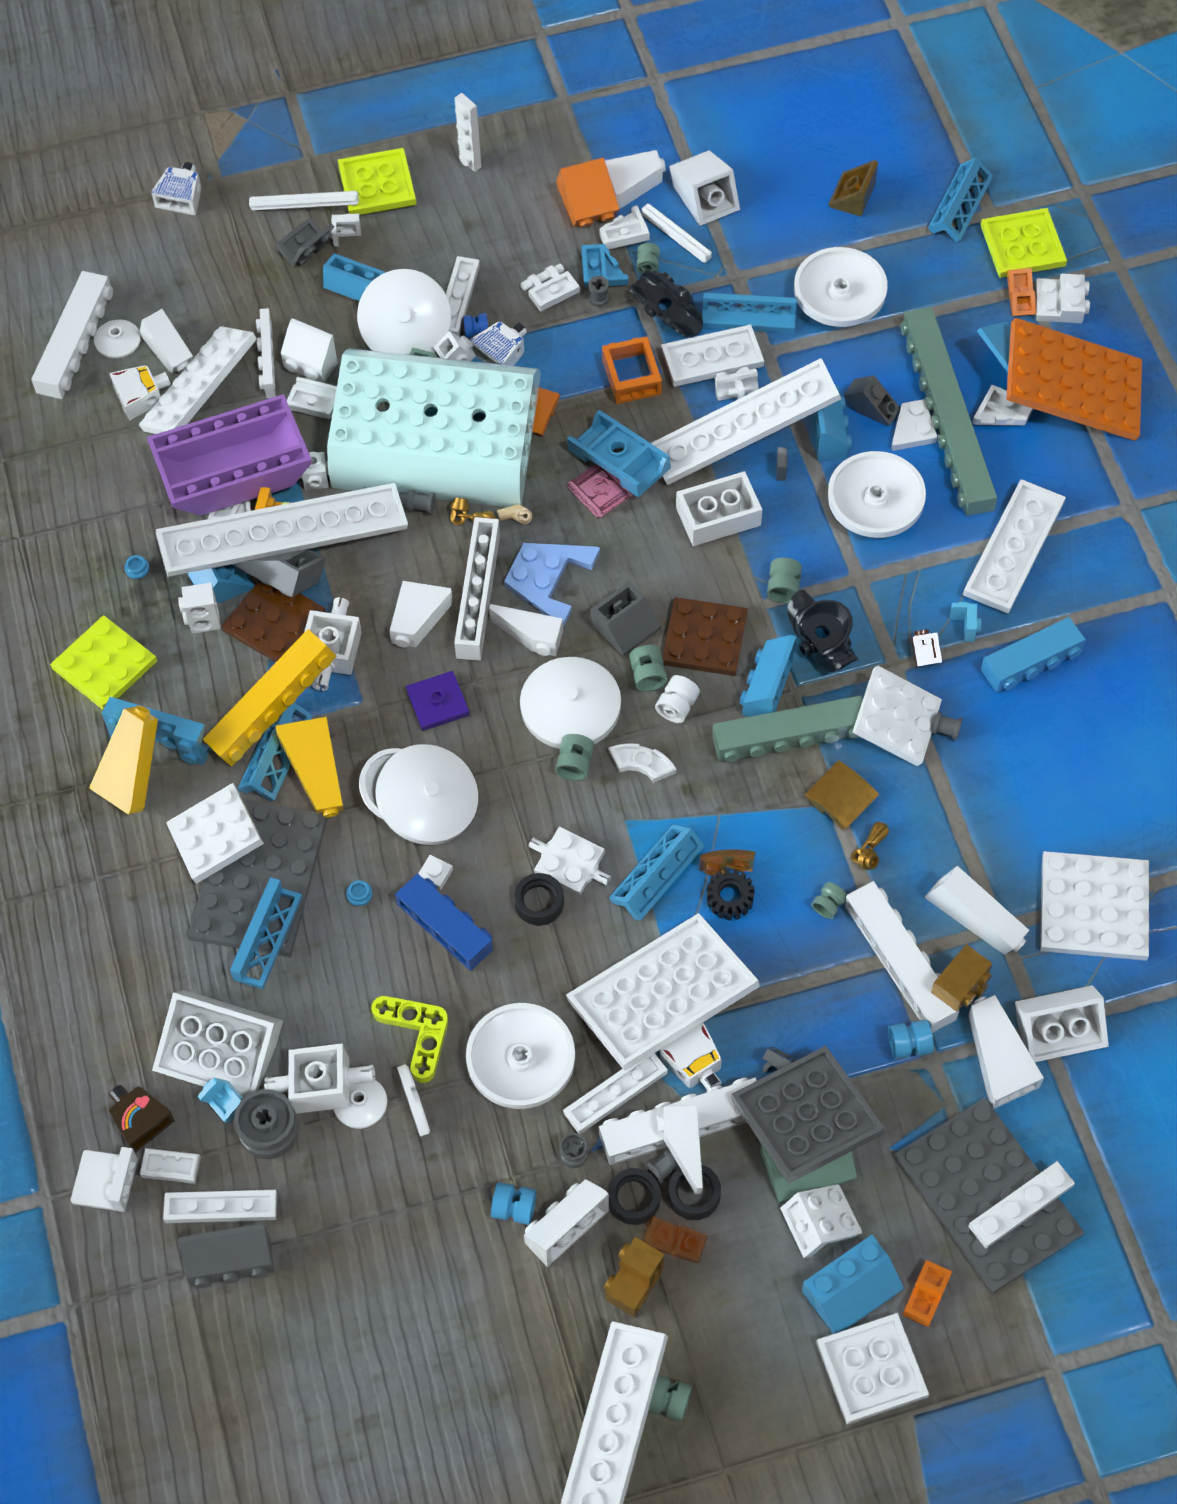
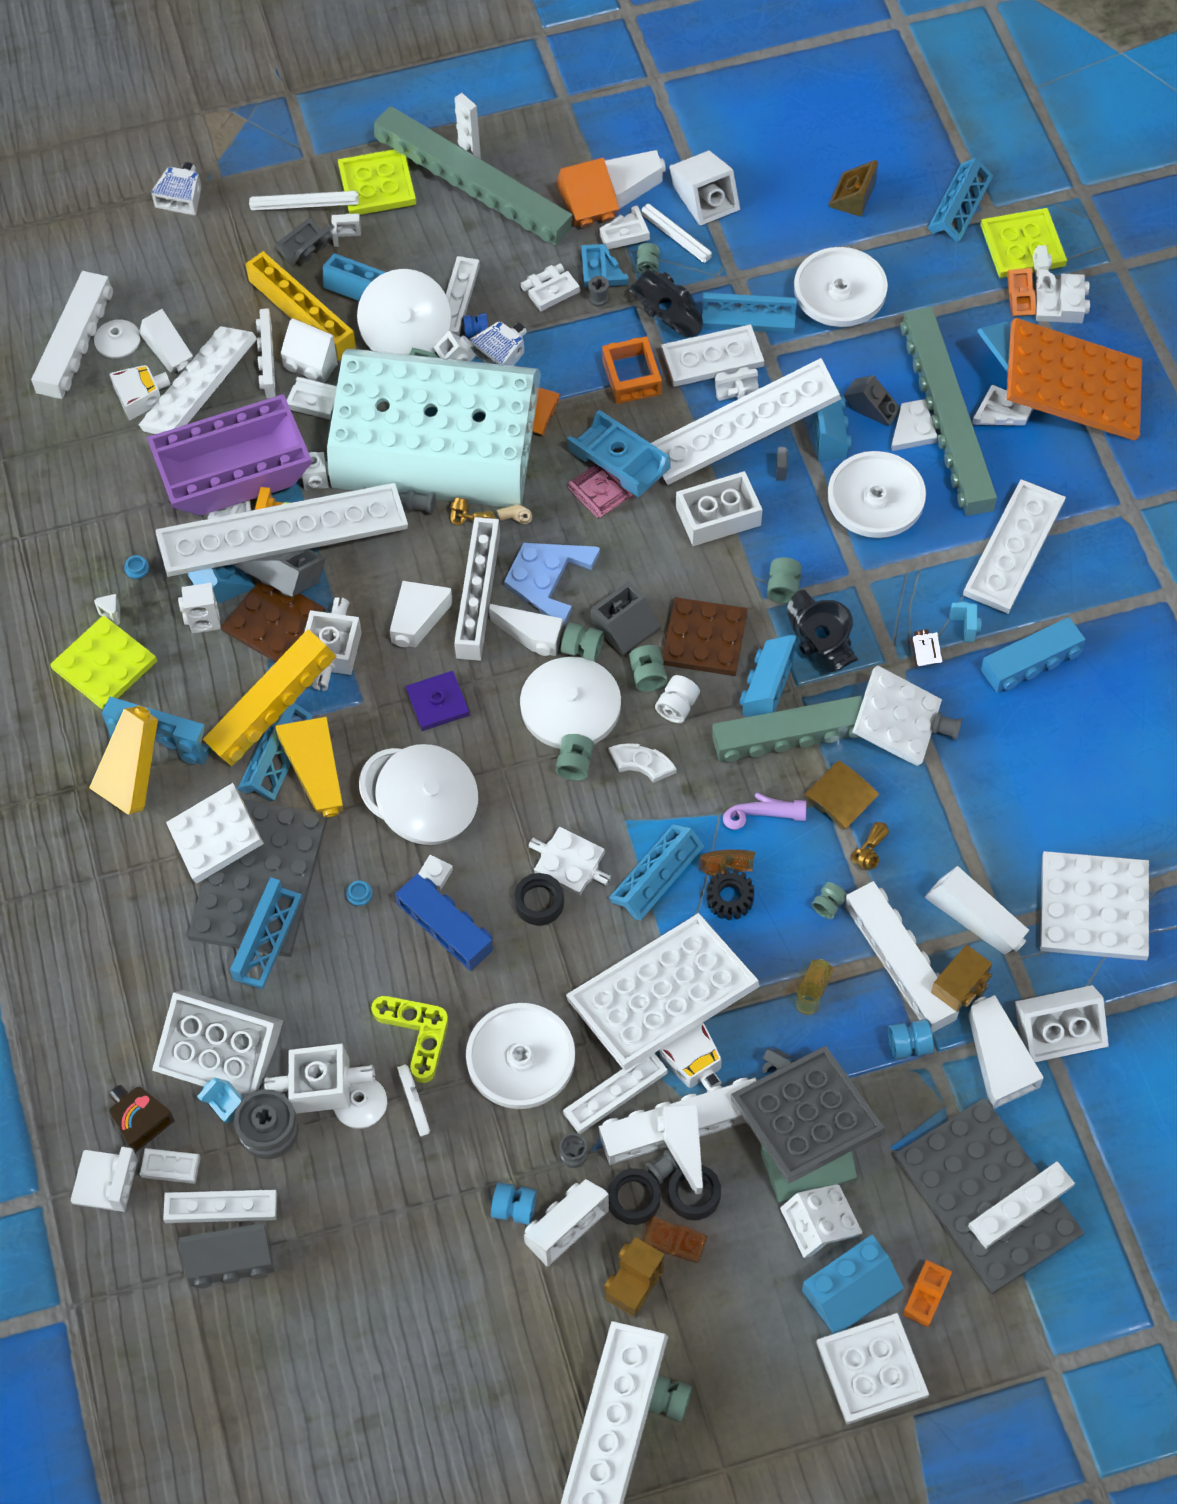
none -> white slope [95,594,120,626]
none -> yellow brick [246,251,356,361]
none -> sand green brick [374,106,573,246]
none -> sand green wheel [561,621,604,662]
none -> lavender plant [723,793,806,830]
none -> clear yellow piece [796,959,834,1015]
none -> white plate [1033,245,1056,289]

